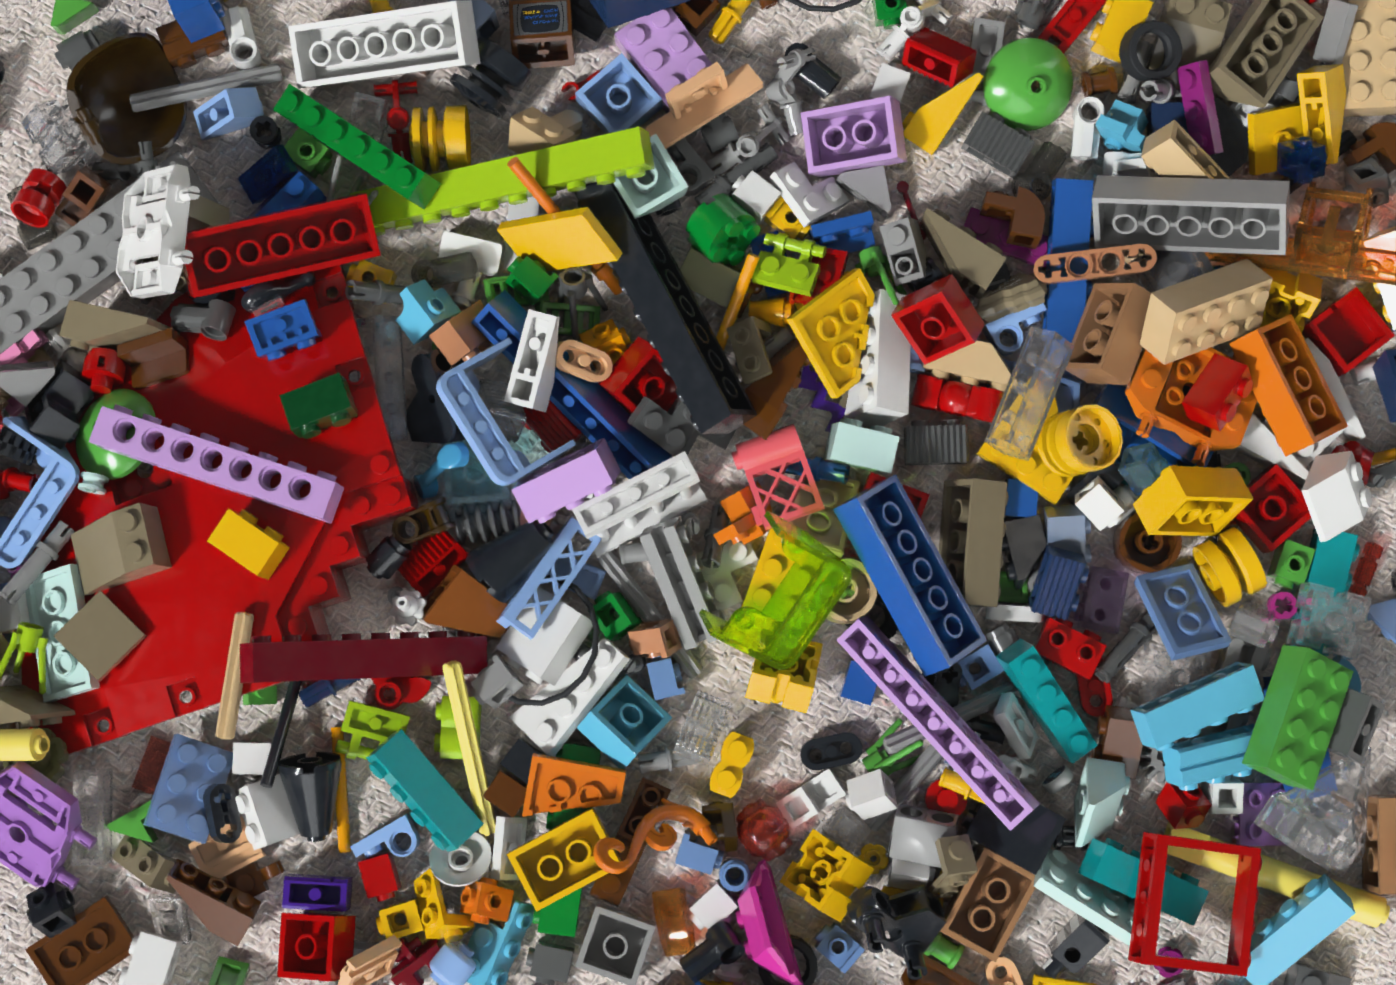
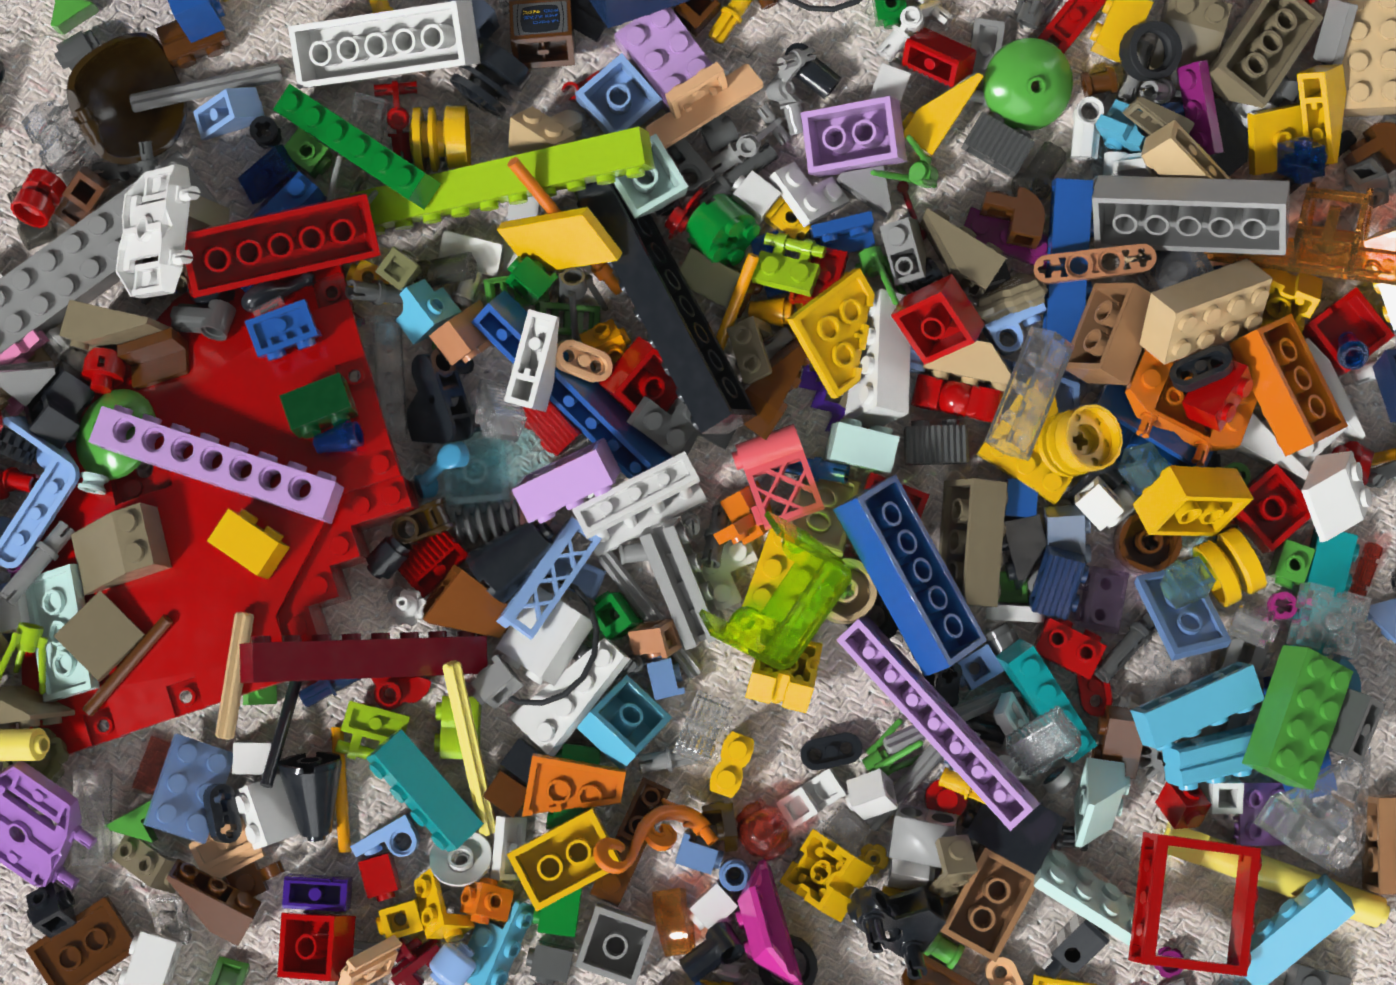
white piece [222,6,261,71] -> none
light blue windscreen [436,338,576,486] -> none
medium blue brick [814,922,865,974] -> none
blue brick [839,660,877,706] -> none
teal brick [1078,837,1209,926] -> none
none -> reddish brown bar [83,614,173,716]
none -> clear blue cone [313,420,364,454]
none -> olive brick [375,246,423,291]
none -> red plate [664,188,703,240]
none -> bright green plant [871,135,939,188]
none -> clear brick [1006,706,1082,777]
none -> dark tan slope [1122,96,1195,135]
none -> clear light blue brick [1159,556,1216,609]
none -> black plate [1170,346,1234,392]
none -> clear blue cone [1337,332,1369,370]

